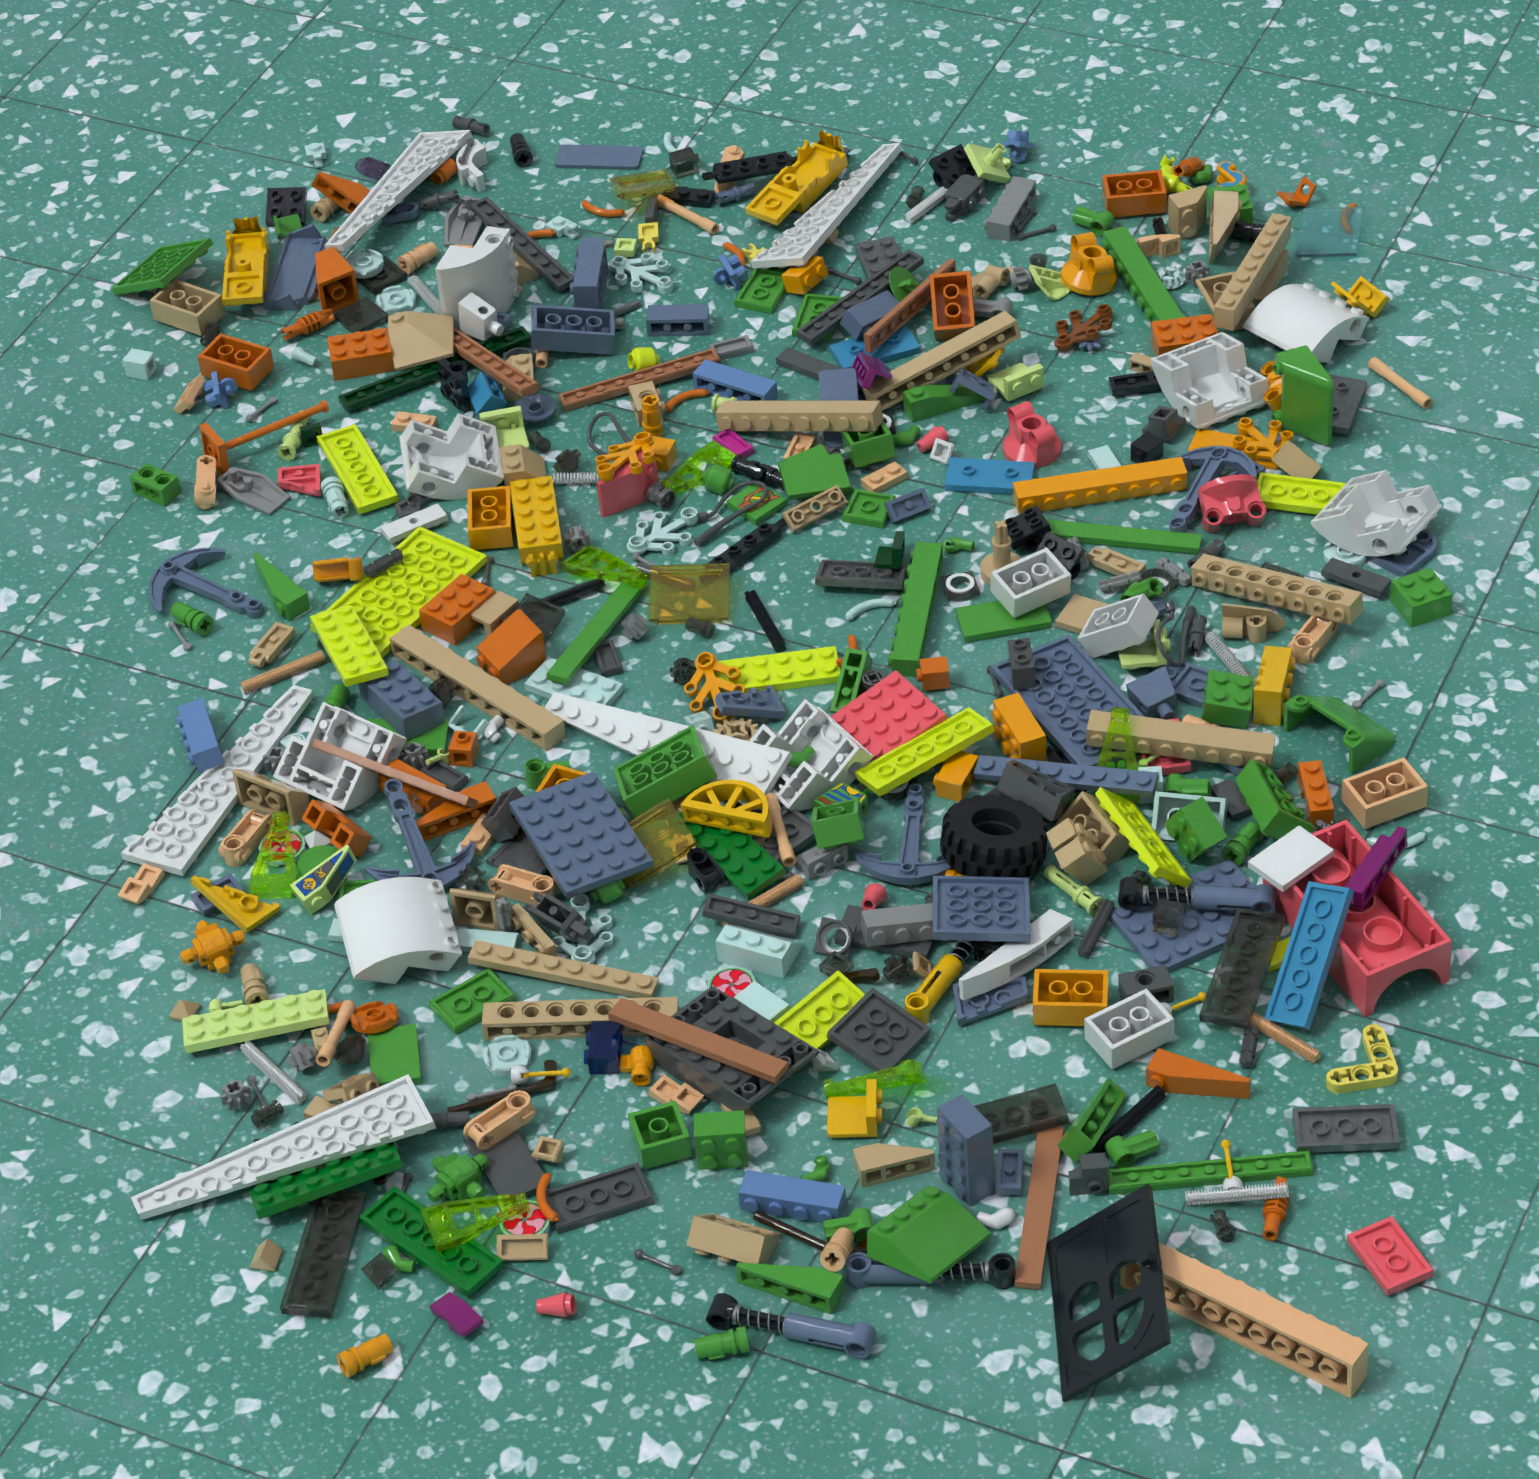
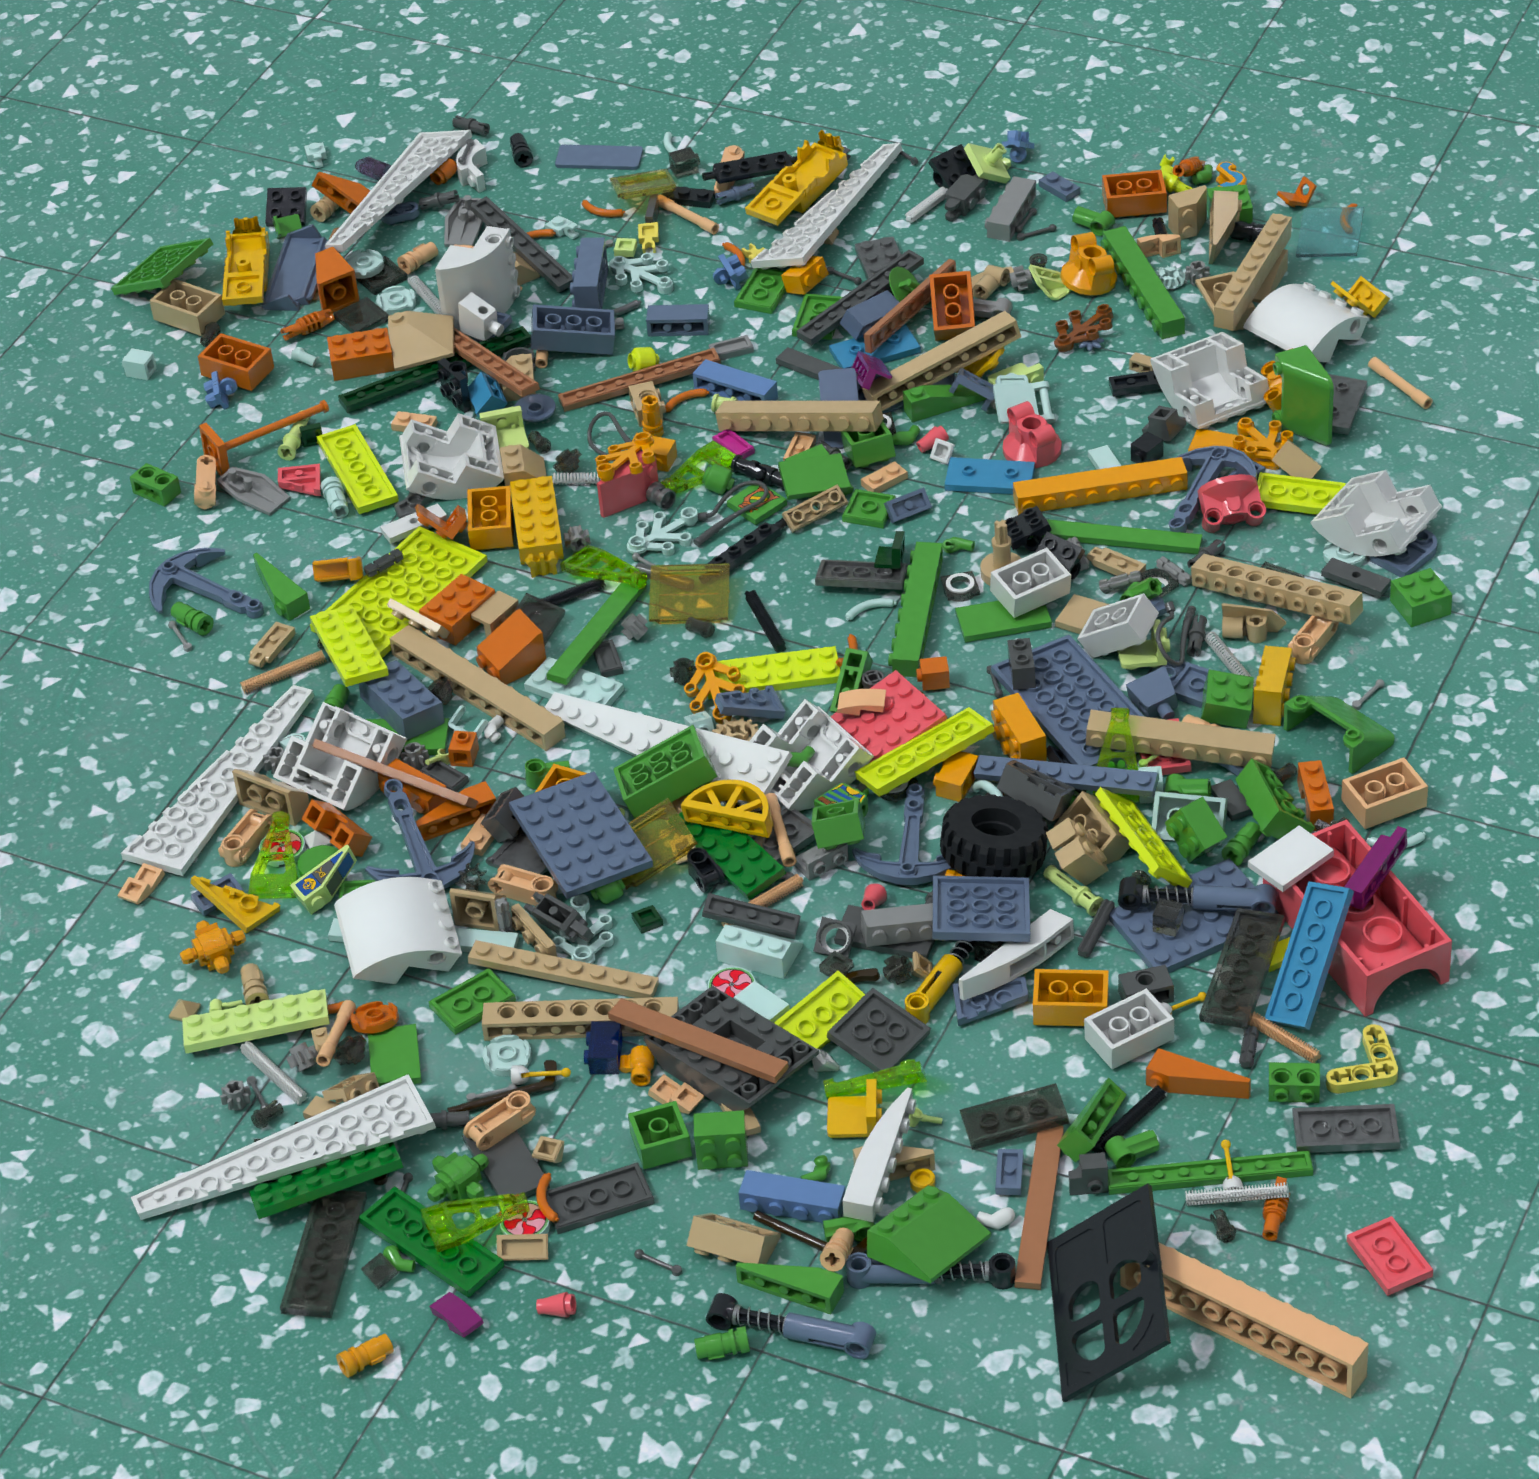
light nougat plate [173,375,205,414] -> none
medium blue brick [176,698,225,772] -> none
light grey hinge [245,397,277,422] -> none
tan slope [250,1238,283,1272] -> none
flat silver hinge [481,555,494,586] -> none
clear smoke pin [906,186,924,209] -> none
sand blue brick [936,1094,995,1206] -> none
orange brick [1151,314,1218,357] -> none
none -> tan tile [387,598,450,639]
none -> orange bracket [415,504,468,540]
none -> dark green tile [631,905,663,934]
none -> light nougat slope [837,689,886,716]
none -> white slope [842,1088,916,1222]
none -> yellow tile [910,1168,936,1193]
none -> light aqua piece [972,780,1003,797]
none -> light aqua piece [993,373,1056,424]
none -> sand blue plate [1039,171,1080,202]
none -> bright green brick [1269,1062,1320,1103]

